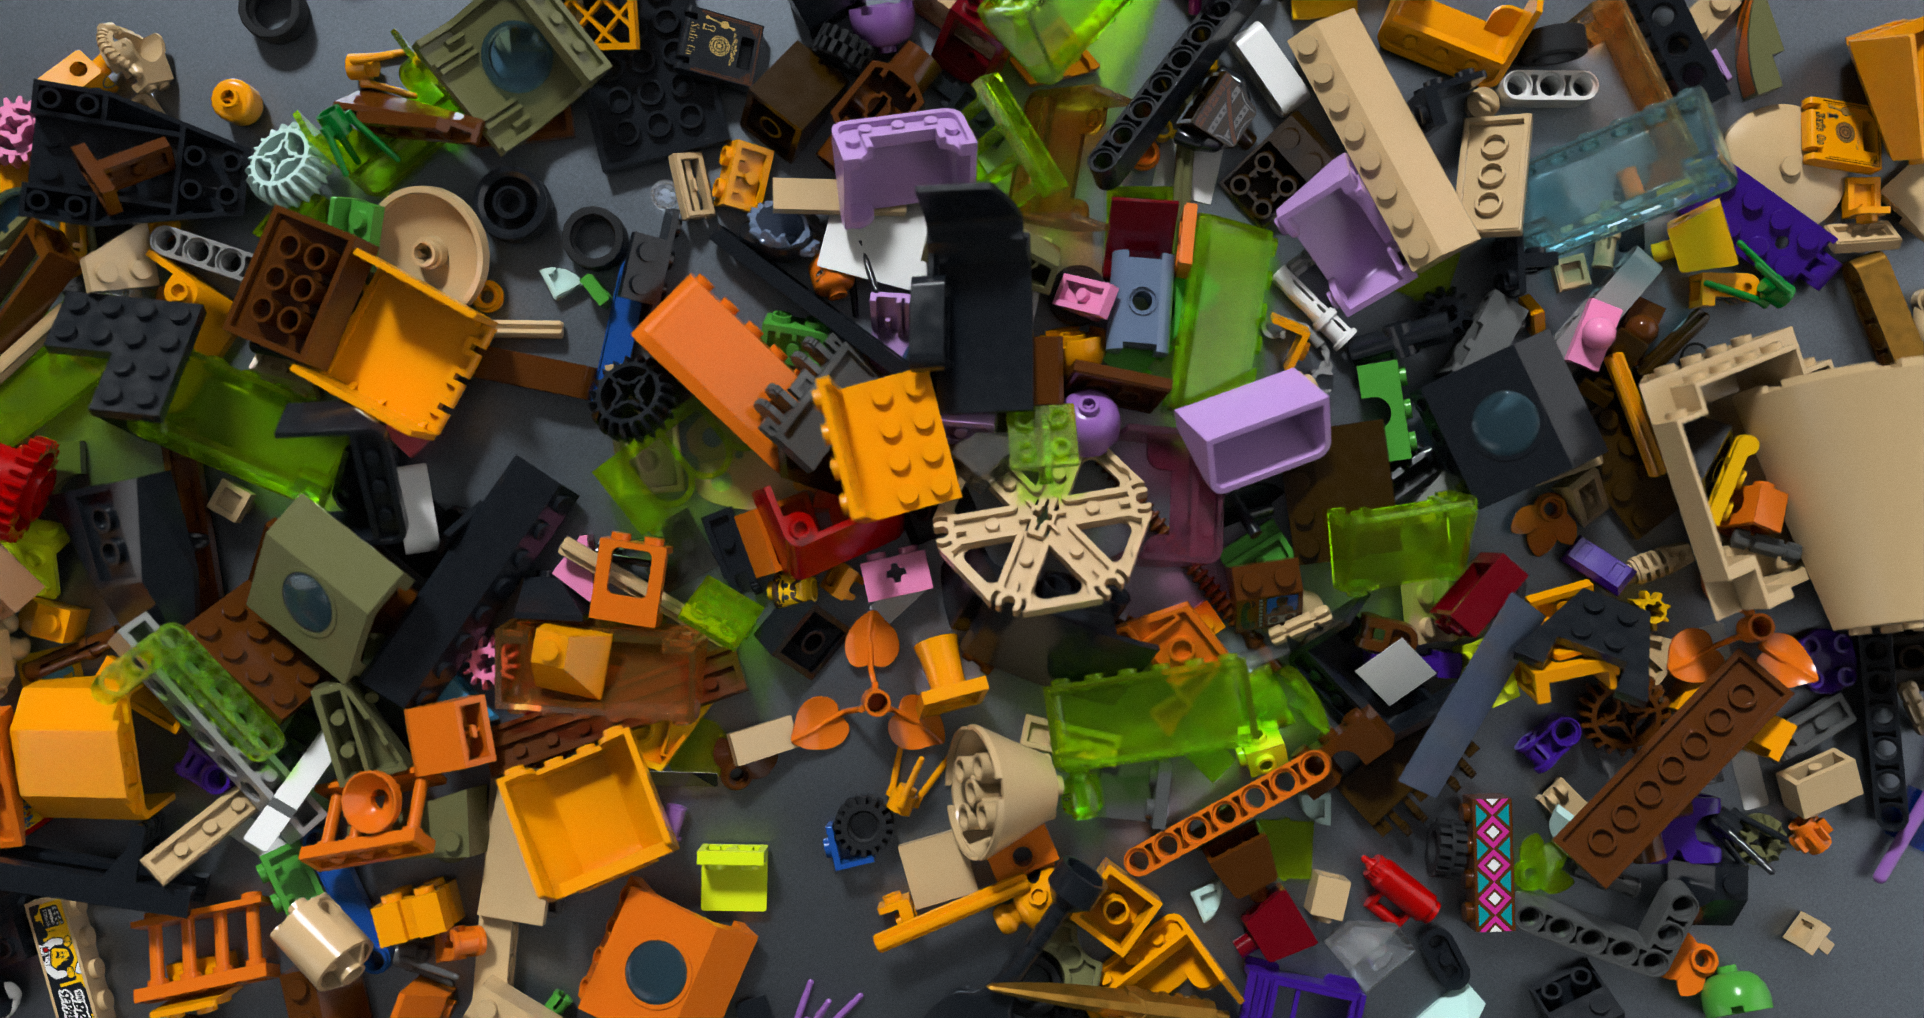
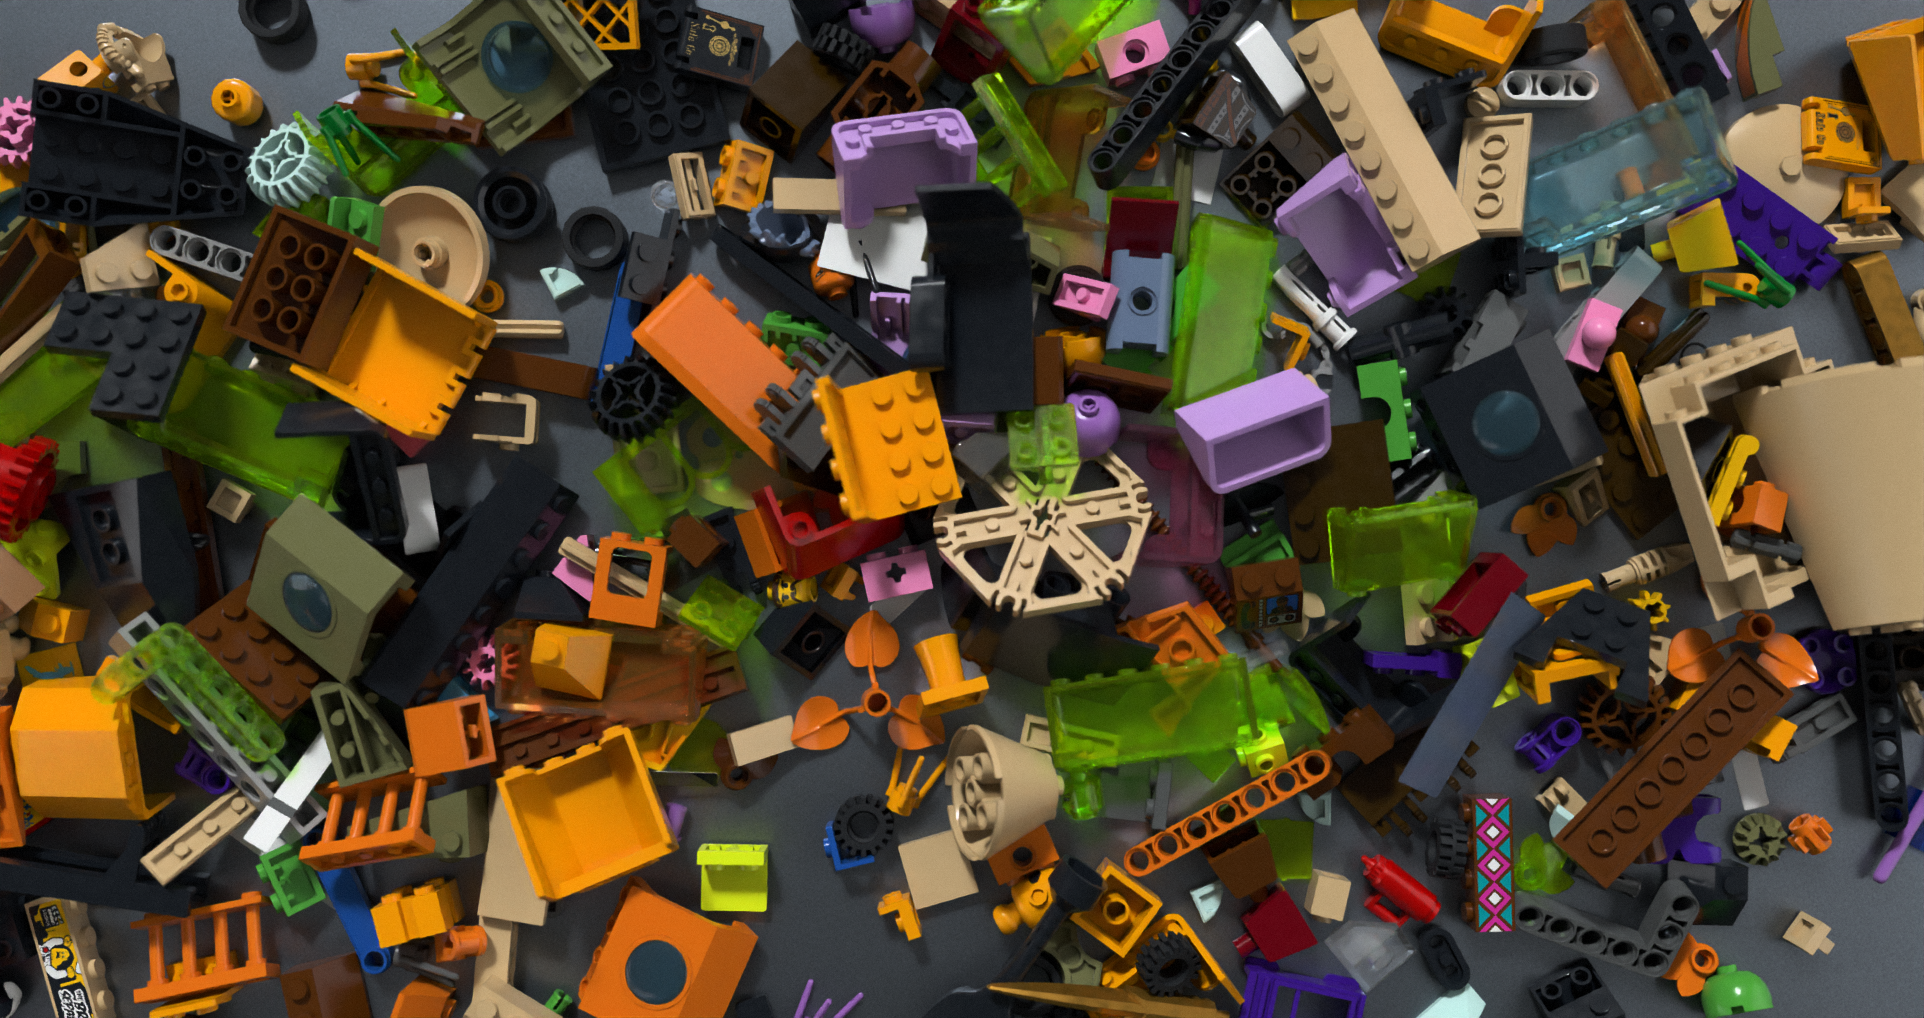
reddish brown pin [22,625,122,682] -> none
reddish brown bracket [71,137,176,216] -> none
tan cylinder [270,892,374,992] -> none
orange piece [341,770,402,834] -> none
bright green tile [579,273,613,310] -> none
light orange axle [873,872,1031,953] -> none
orange tile [1174,202,1198,279] -> none
tan axle [1268,605,1333,646] -> none
reddish brown plate [1354,611,1418,652] -> none
white sticker [1355,638,1437,706] -> none
light orange tile [1518,294,1546,336] -> none
dark purple tile [1560,534,1637,597] -> none
black plant [1705,806,1790,875] -> none
tan brick [1776,748,1864,819] -> none
none -> tan piece [472,392,541,451]
none -> reddish brown brick [666,515,729,568]
none -> bright pink brick [1094,20,1170,88]
none -> black tyre [1135,931,1202,997]

